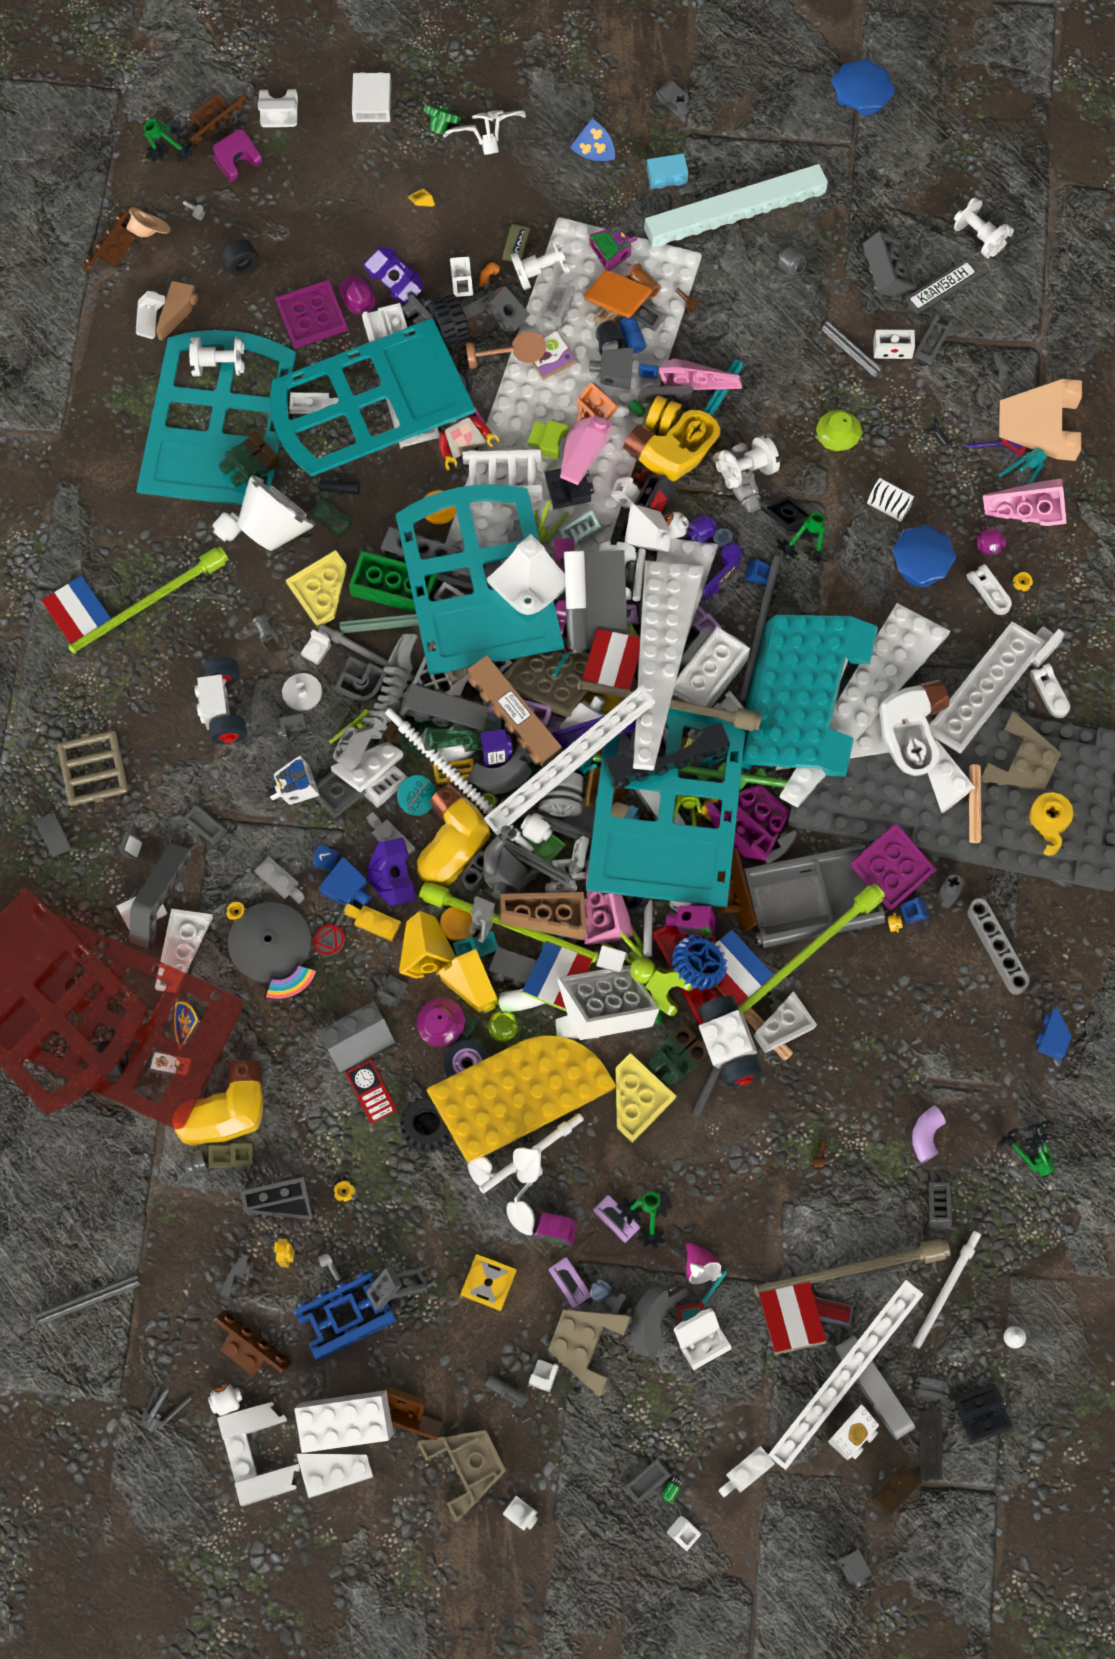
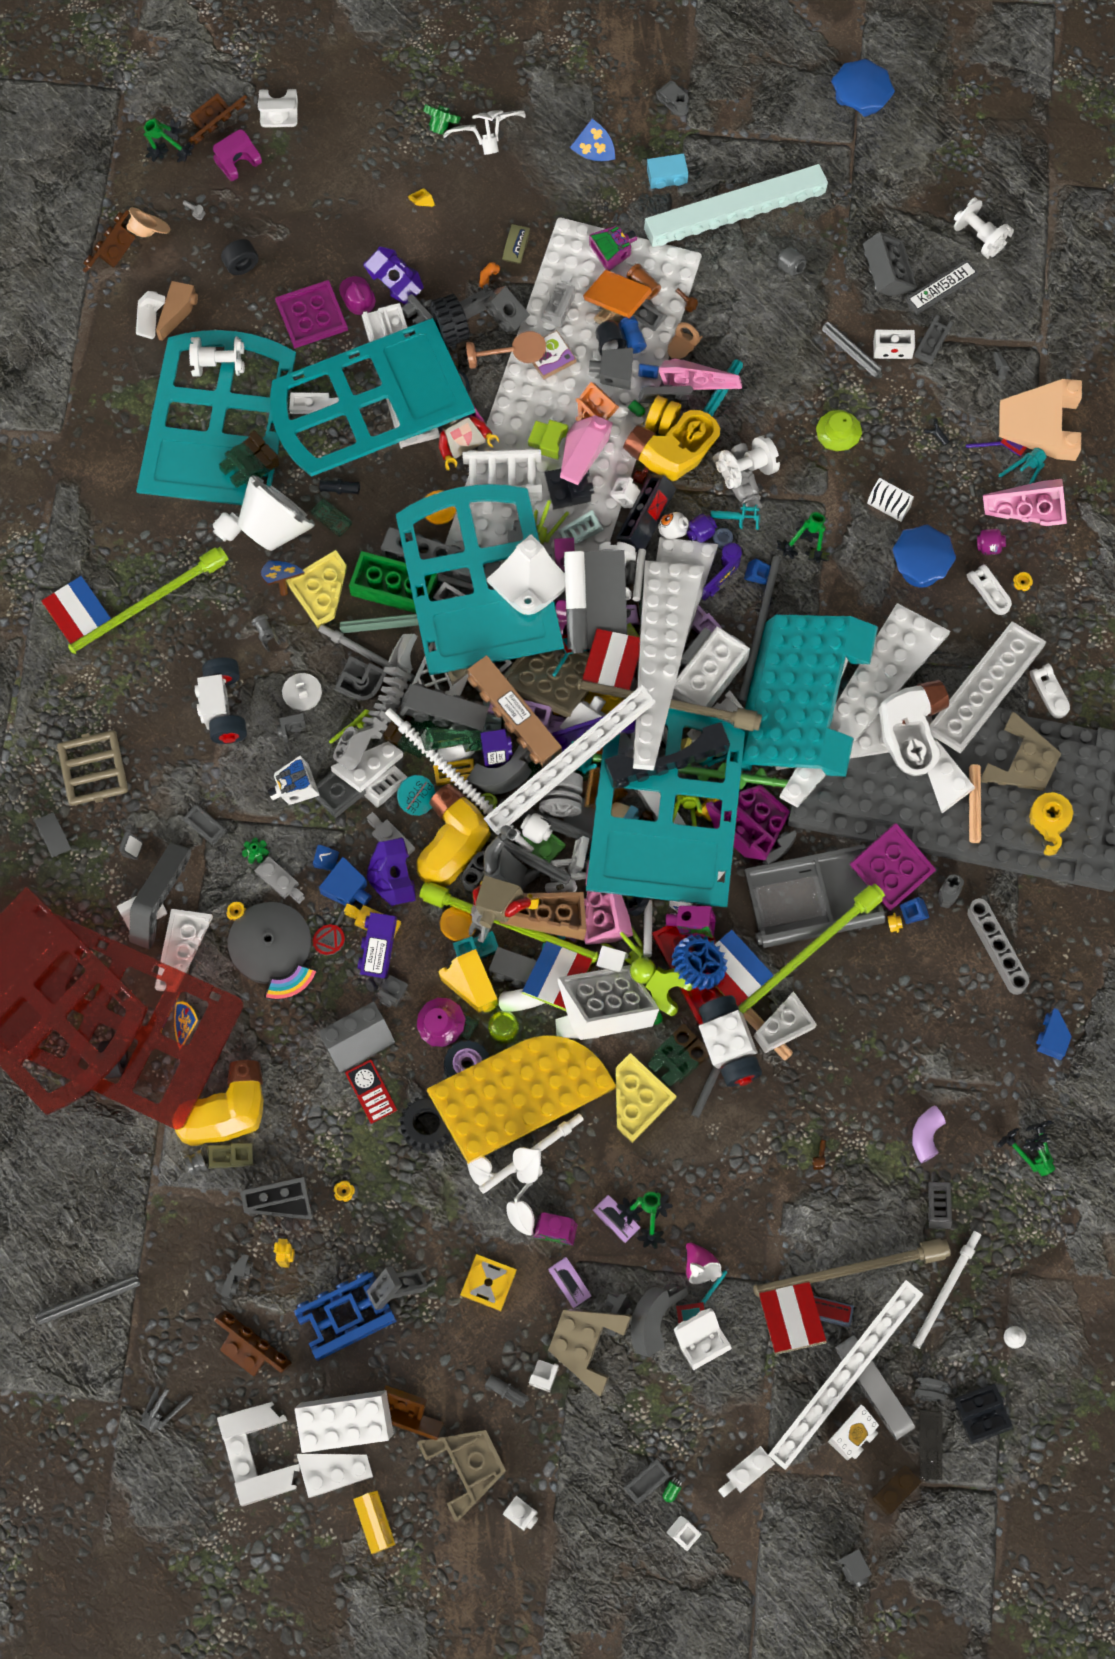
tile [148,1050,195,1080] -> none
white head [208,1383,243,1416] -> none
white bracket [301,630,331,665] -> none
light grey hand [318,1254,342,1281] -> none
white brick [352,72,391,122] -> none
yellow slope [399,911,456,979] -> none
white brick [450,257,473,297] -> none
white piece [510,236,570,290] -> none
sand blue plate [590,1280,613,1302] -> none
white slope [625,504,672,552] -> none
reddish brown bracket [717,848,757,931] -> none
black slope [761,496,811,533] -> none
white panel [1030,627,1065,669] -> none
none -> green plant [242,838,269,864]
none -> blue shield [261,561,305,596]
none -> yellow piece [353,1491,396,1554]
none -> dark purple brick [358,912,397,978]
none -> dark tan torso [473,876,539,928]
none -> medium nougat piece [667,322,703,359]
none -> teal piece [711,504,760,530]

